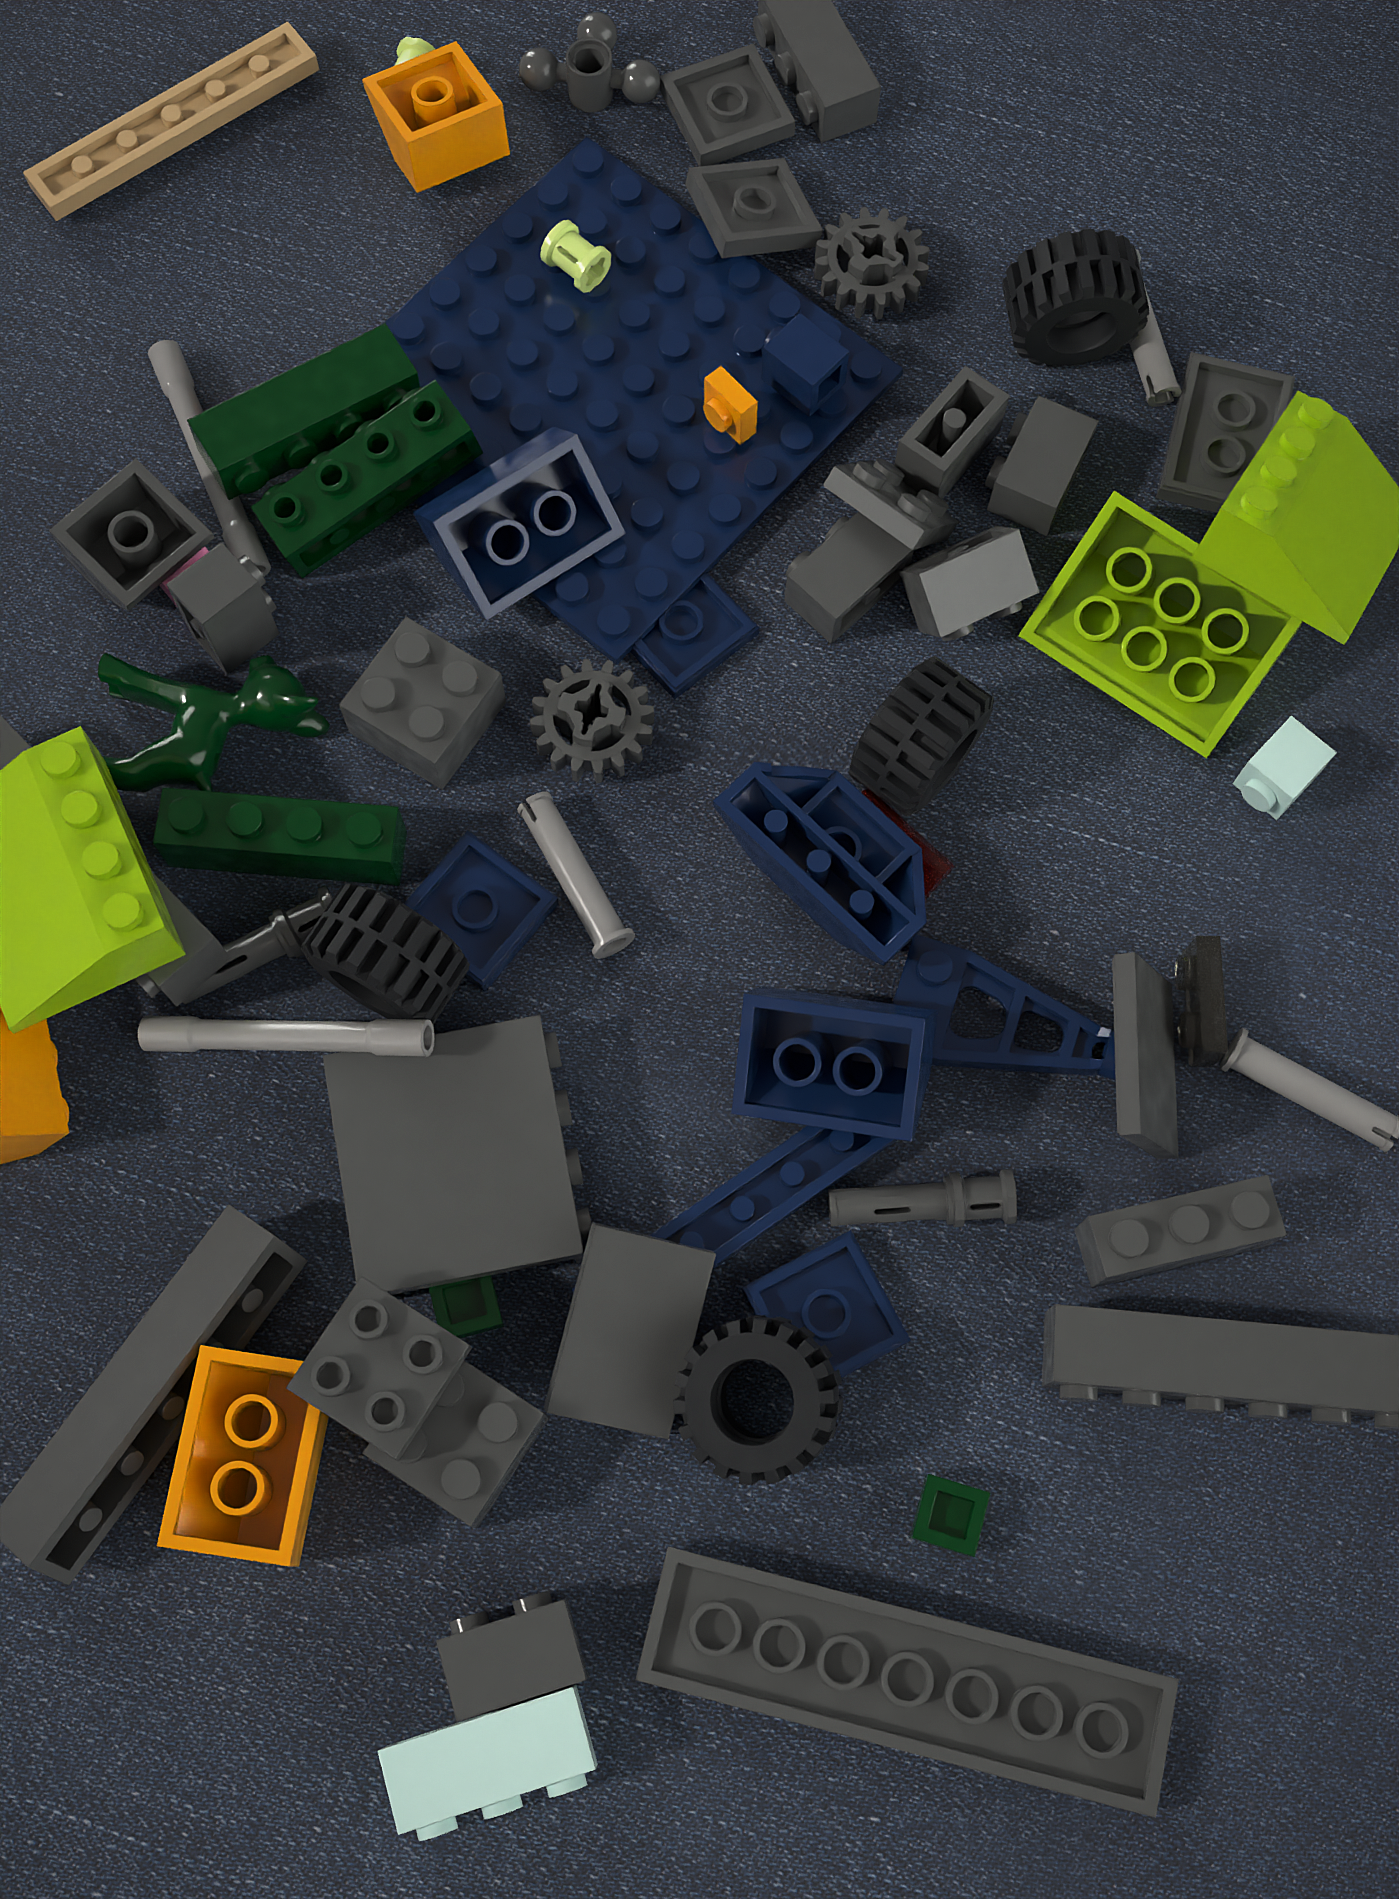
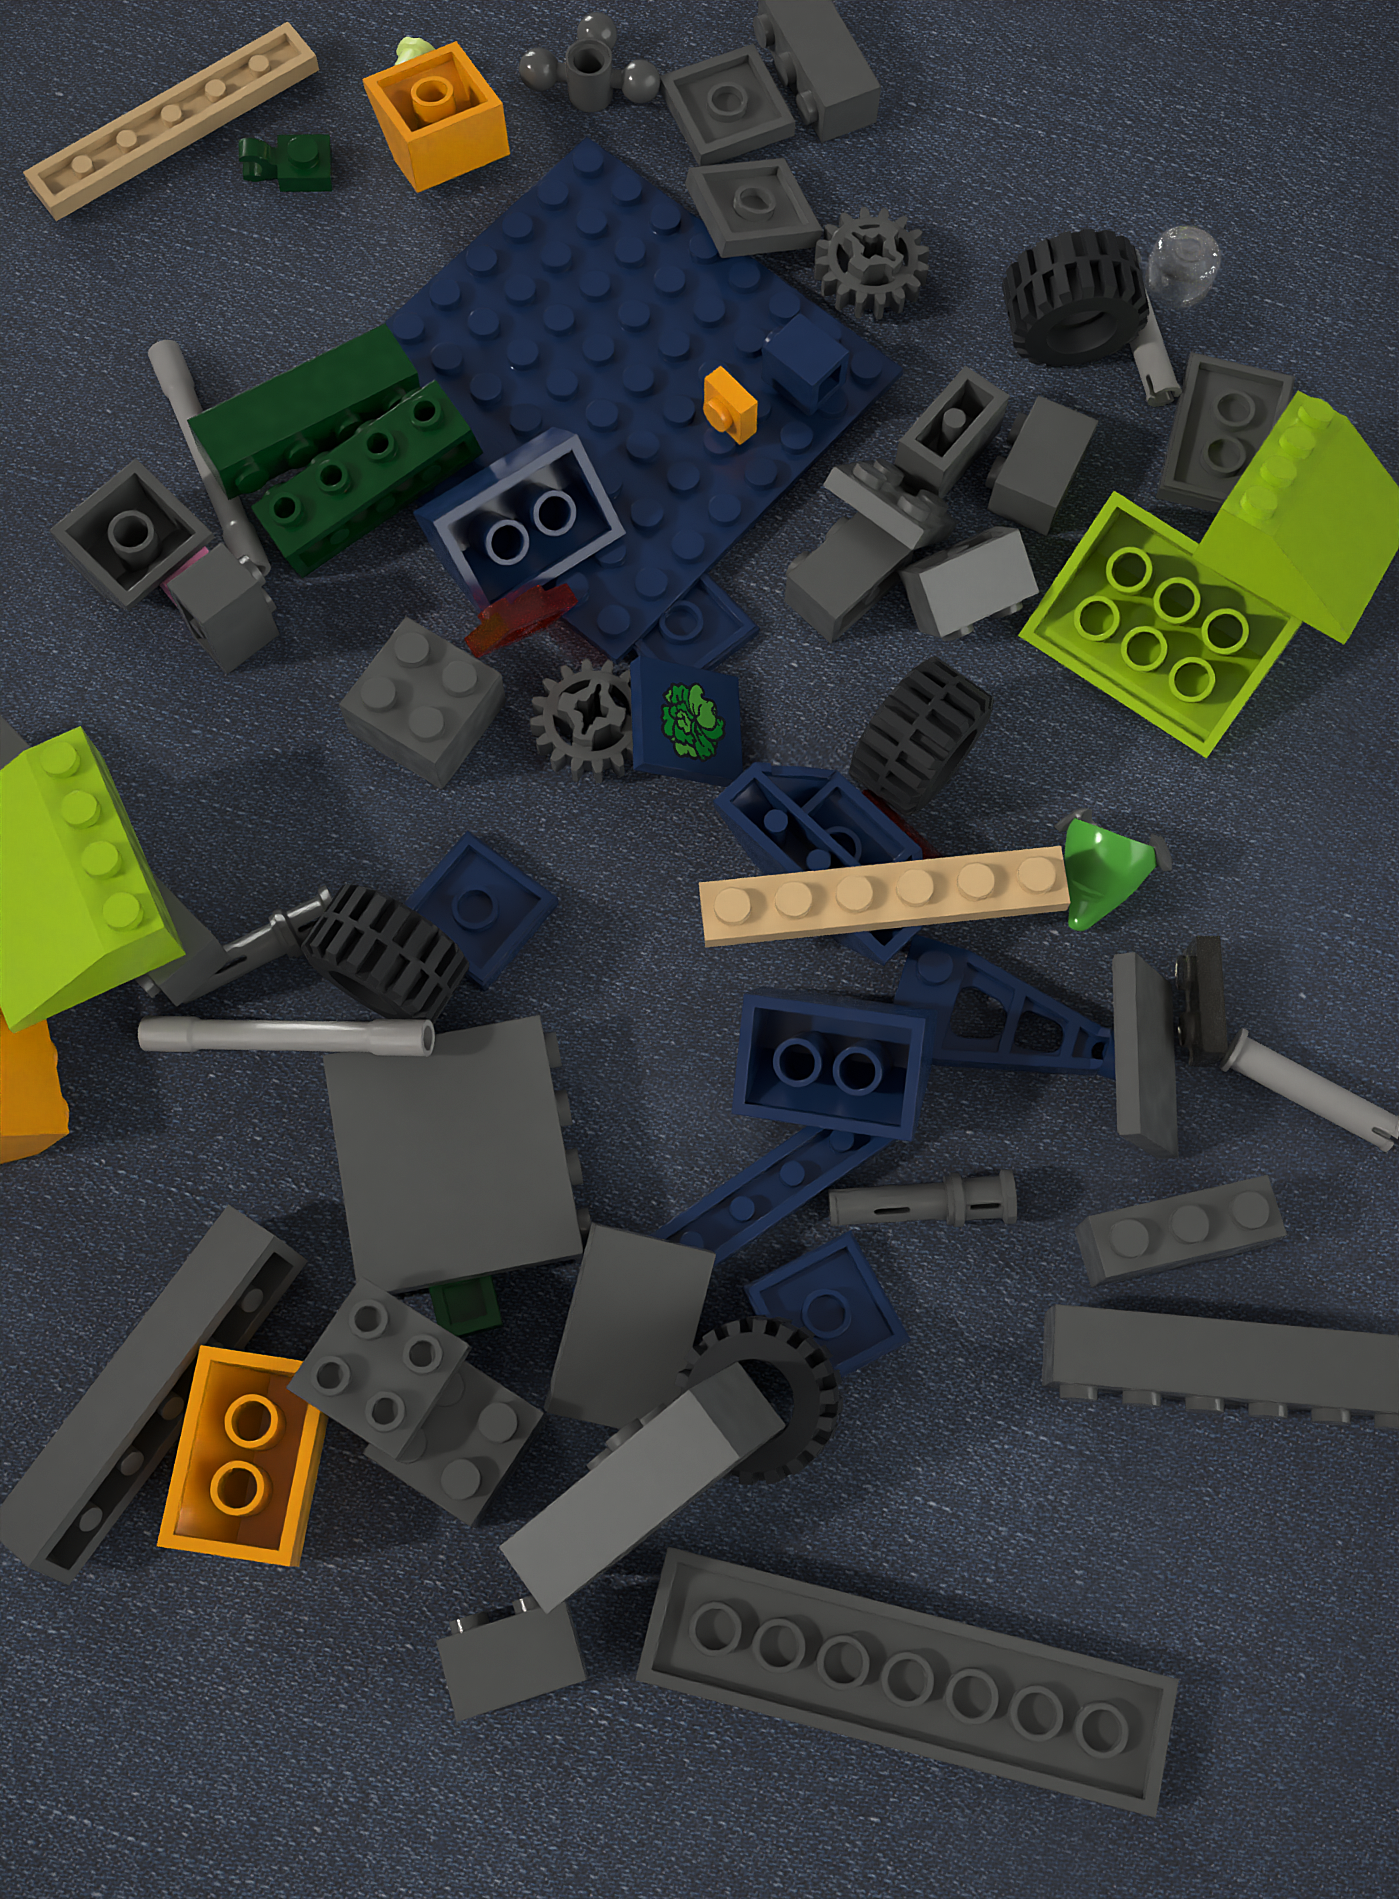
dark green animal [98,652,330,793] -> none
dark green brick [153,788,407,886] -> none
light aqua brick [378,1684,598,1841] -> none
light grey pin [517,791,635,959] -> none
yellowish green bush [540,220,612,293] -> none
dark green plate [909,1474,991,1557] -> none
light aqua brick [1233,716,1337,820] -> none
none -> dark green plate [239,134,332,192]
none -> clear red plate [464,583,579,658]
none -> dark grey brick [499,1362,786,1614]
none -> dark blue tile [630,655,743,787]
none -> tan plate [699,846,1070,948]
none -> bright green hat [1054,808,1172,931]
none -> clear head [1145,225,1221,308]

